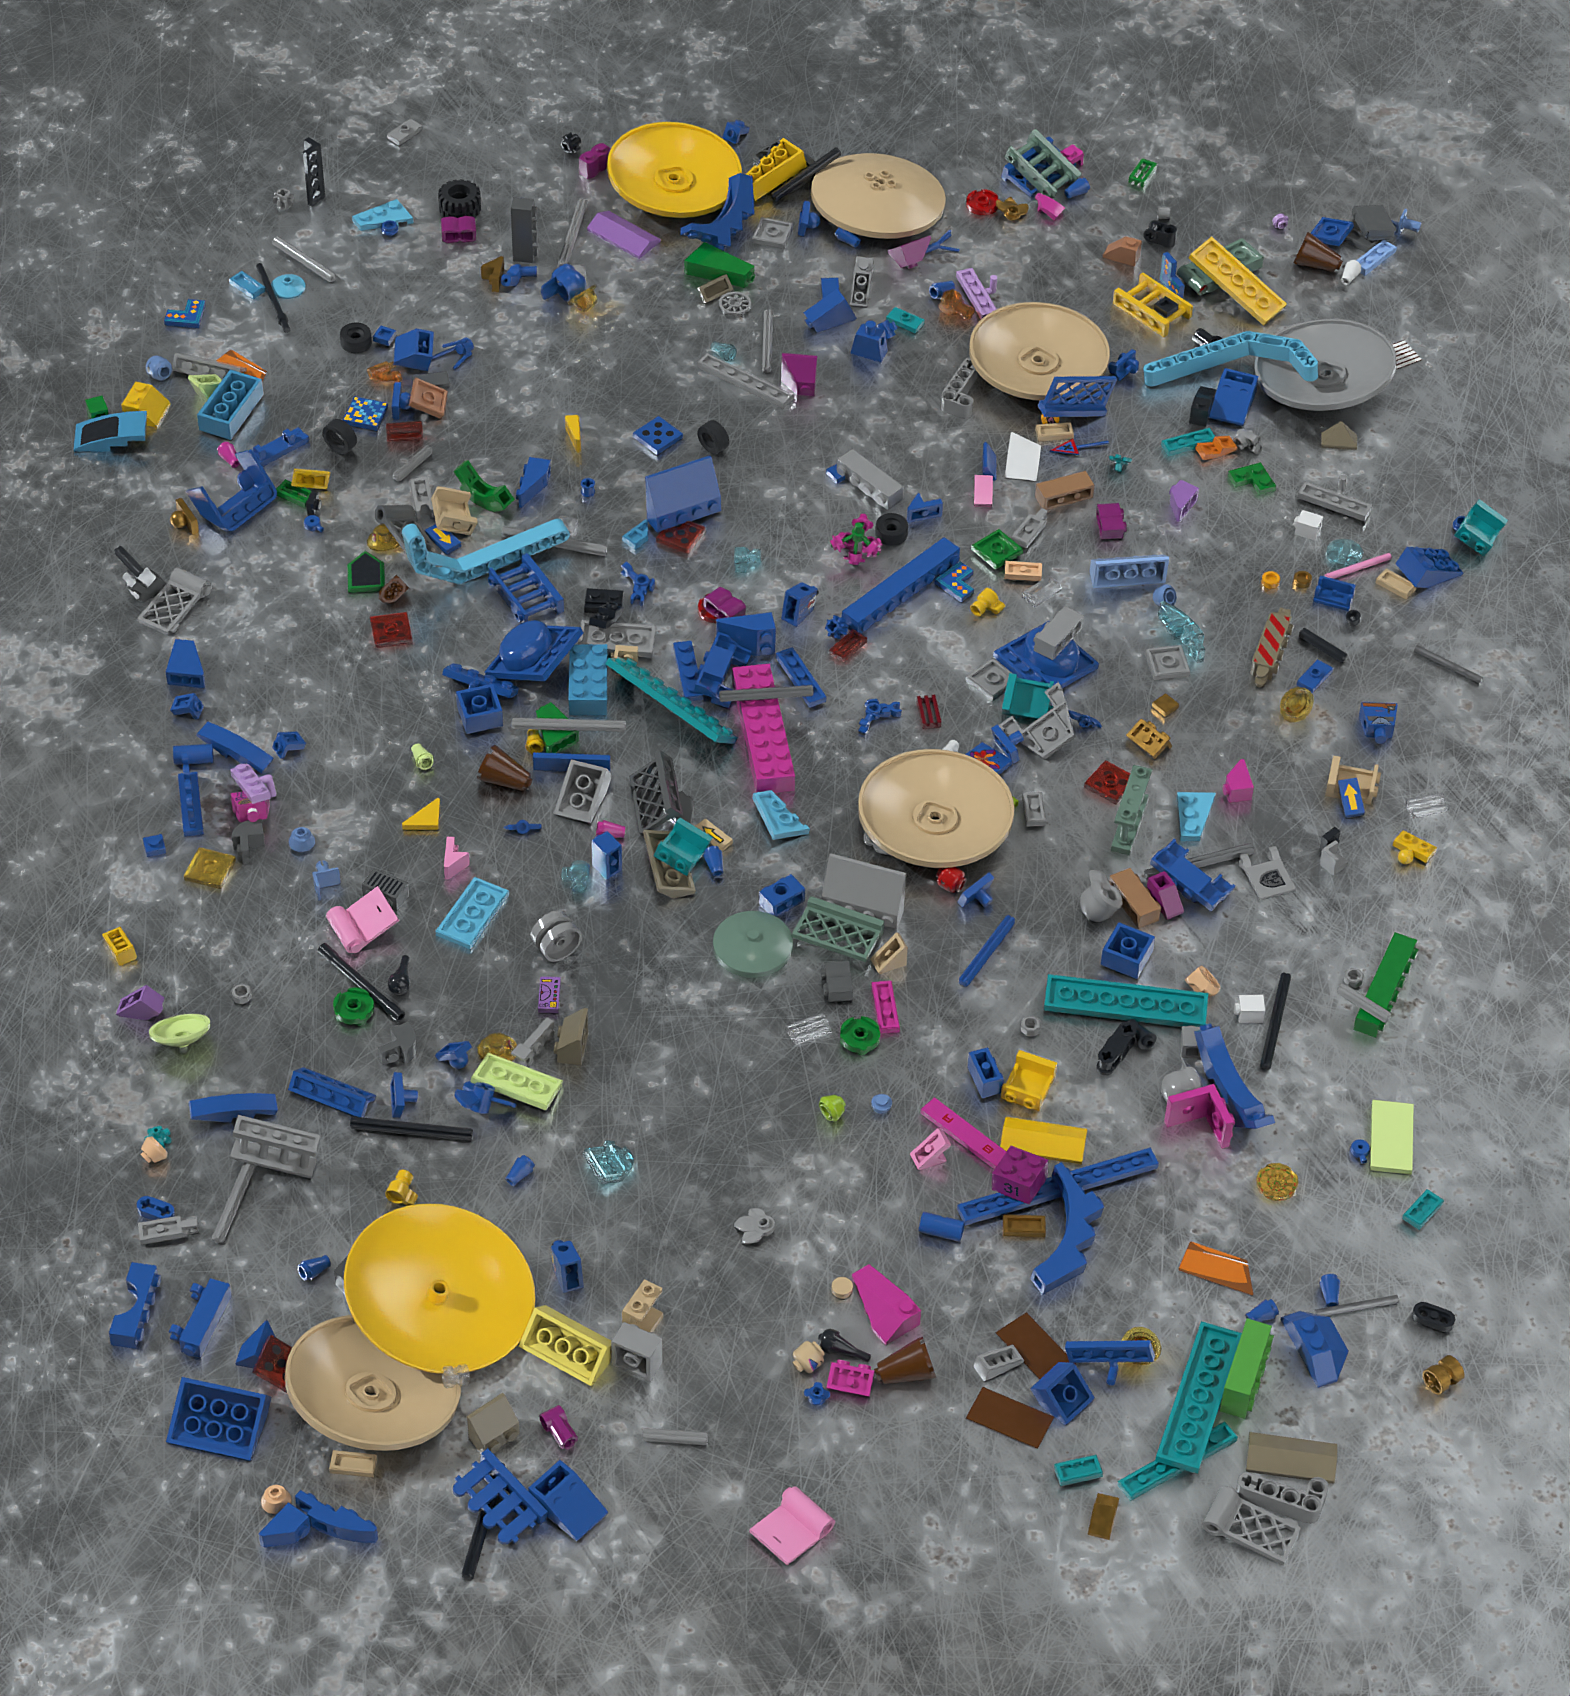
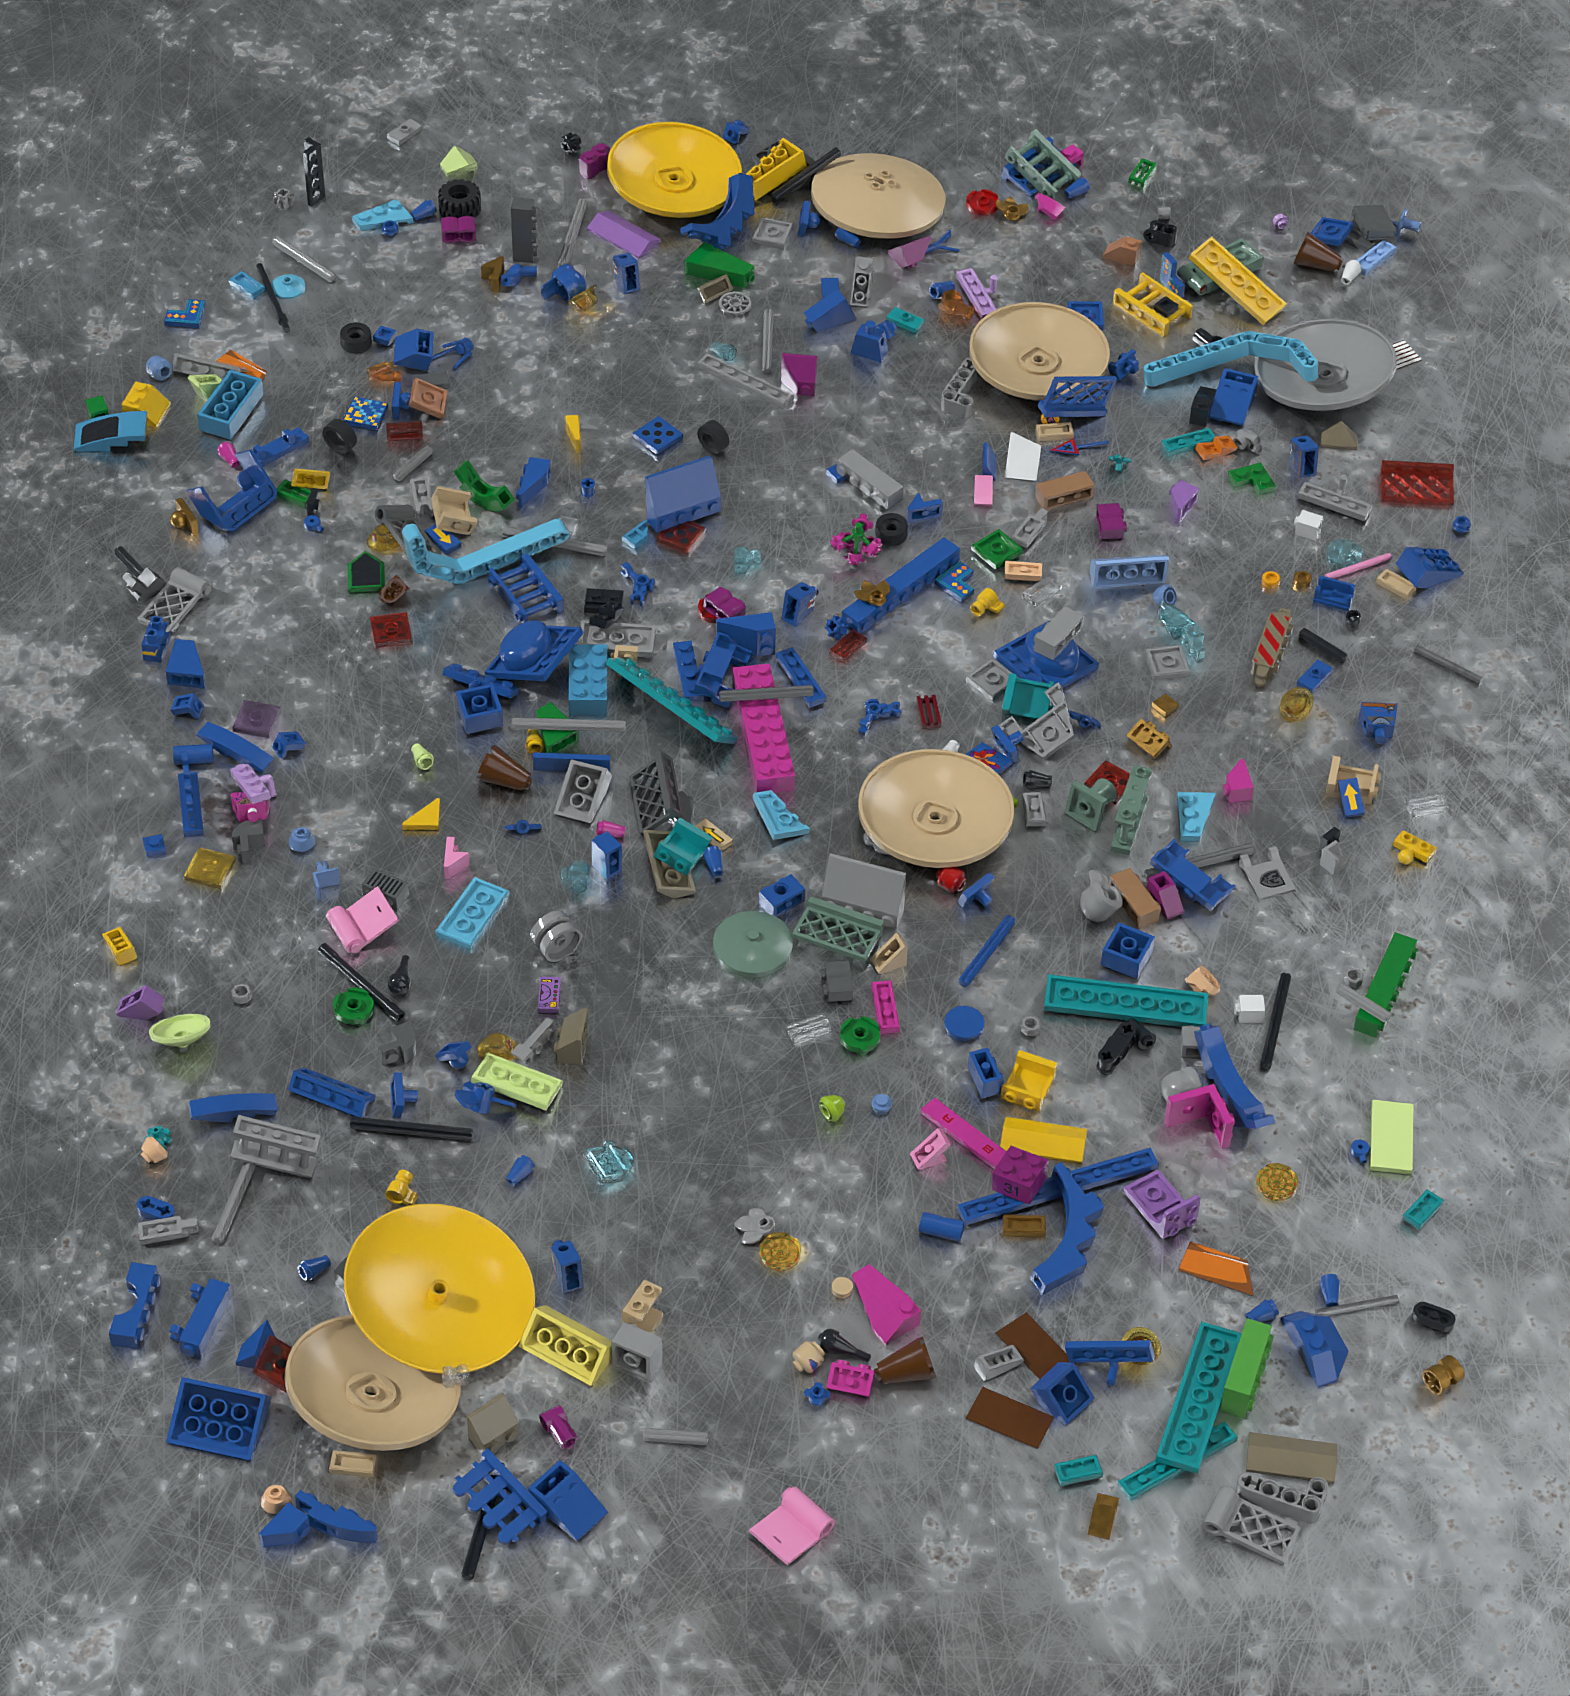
teal panel [1454,499,1508,557] -> none
none -> blue hips [141,616,171,663]
none -> clear purple plate [232,700,281,738]
none -> blue cone [410,200,437,221]
none -> yellowish green slope [440,146,478,176]
none -> blue torso [613,253,640,294]
none -> clear yellow tile [759,1232,801,1271]
none -> pearl gold plate [854,580,890,606]
none -> blue tile [944,1006,985,1042]
none -> black cone [1023,770,1052,789]
none -> sand green plant [1064,778,1117,832]
none -> blue plate [1067,301,1104,330]
none -> medium lavender bracket [1124,1169,1201,1239]
none -> blue torso [1289,436,1319,478]
none -> clear red fence [1380,460,1454,506]

